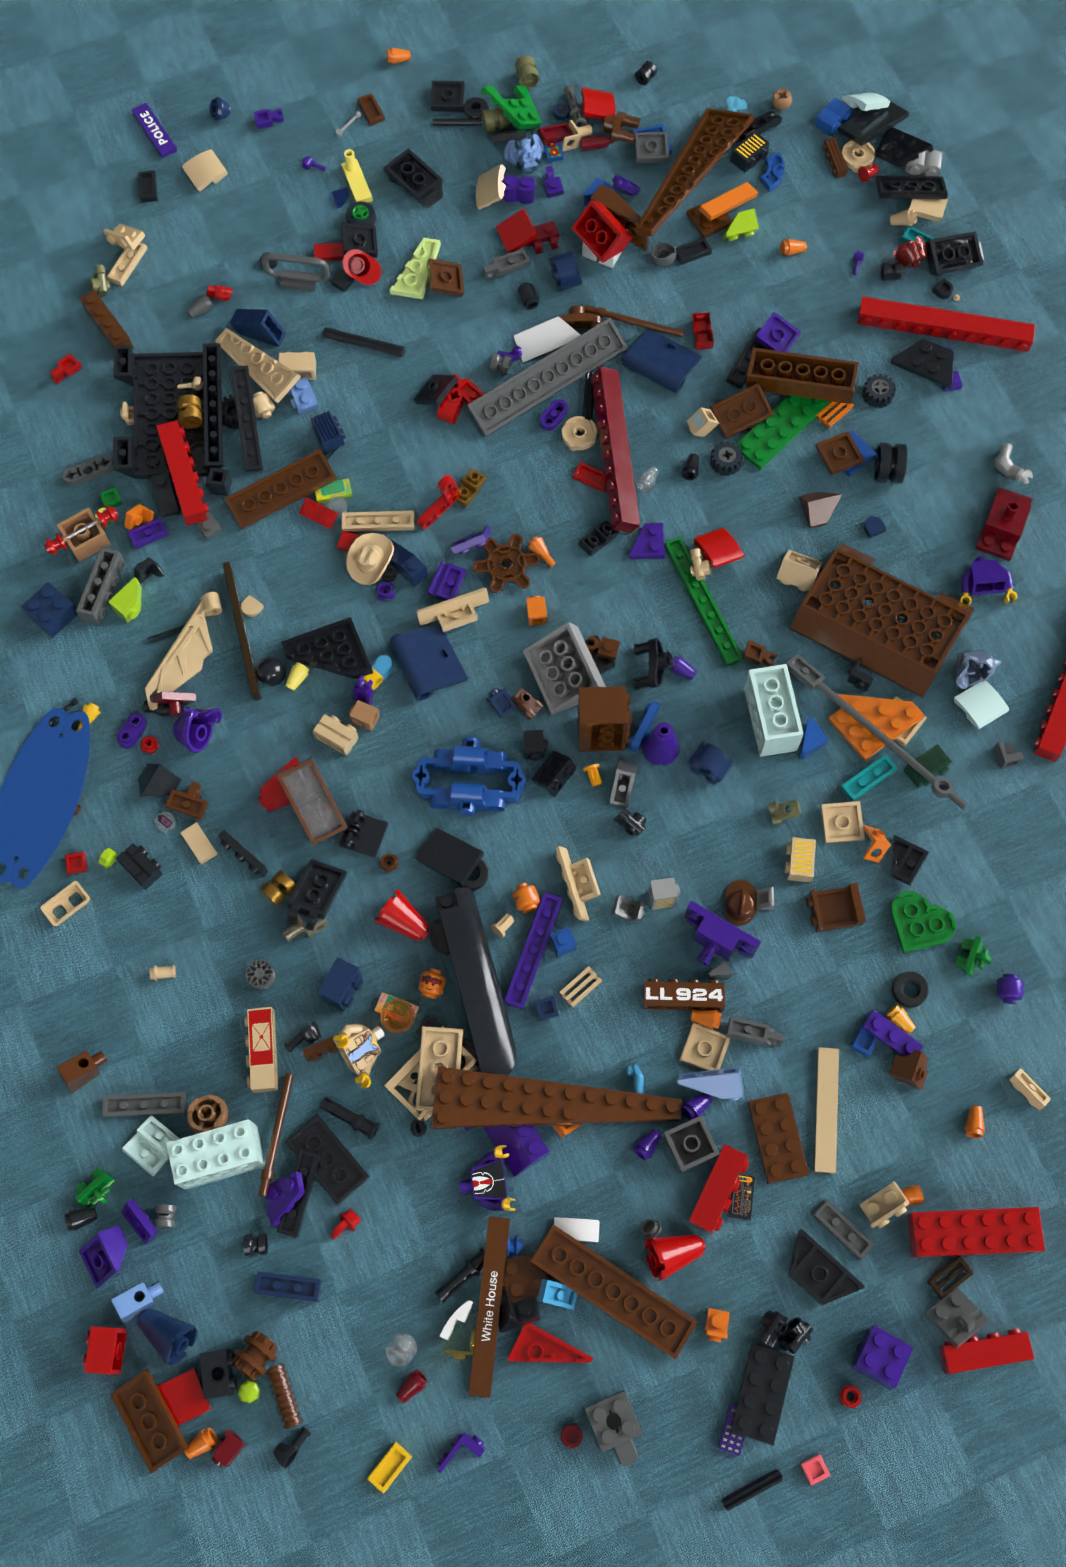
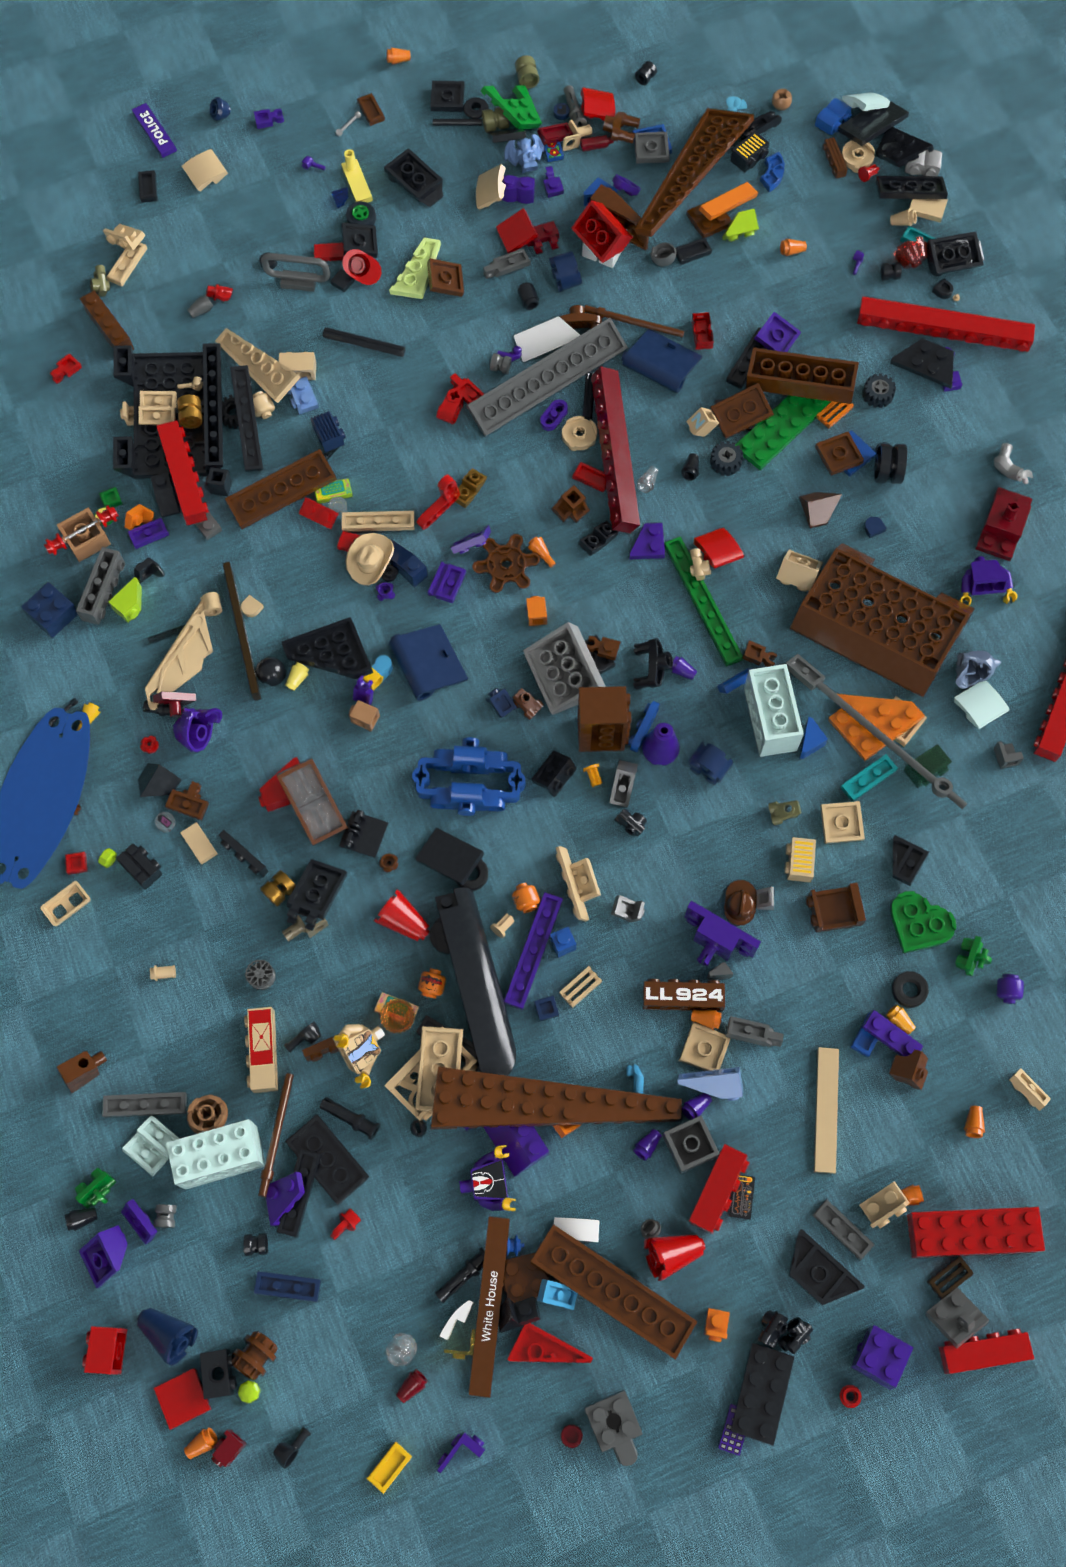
dark grey beam [62,455,114,486] -> none
reddish brown plate [110,1369,189,1474] -> none
medium blue torso [111,1281,164,1324] -> none
dark purple plate [116,713,147,749] -> none
dark blue slope [229,309,286,346] -> none
reddish brown piece [266,1364,303,1429] -> none
tan brick [313,714,358,756] -> none
dark blue brick [318,957,363,1012] -> none
black plate [413,374,458,406] -> none
tan bracket [416,588,489,632] -> none
black brick [524,730,548,761] -> none
light grey brick [648,877,680,910] -> none
black axle [722,1469,783,1511] -> none
reddish brown plate [747,1093,809,1184] -> none
coral tile [800,1454,831,1486] -> none
black bracket [847,659,874,691] -> none
orange bracket [863,825,891,863] -> none
none -> tan slope [139,391,177,425]
none -> reddish brown brick [551,485,590,523]
none -> blue tile [717,668,751,694]

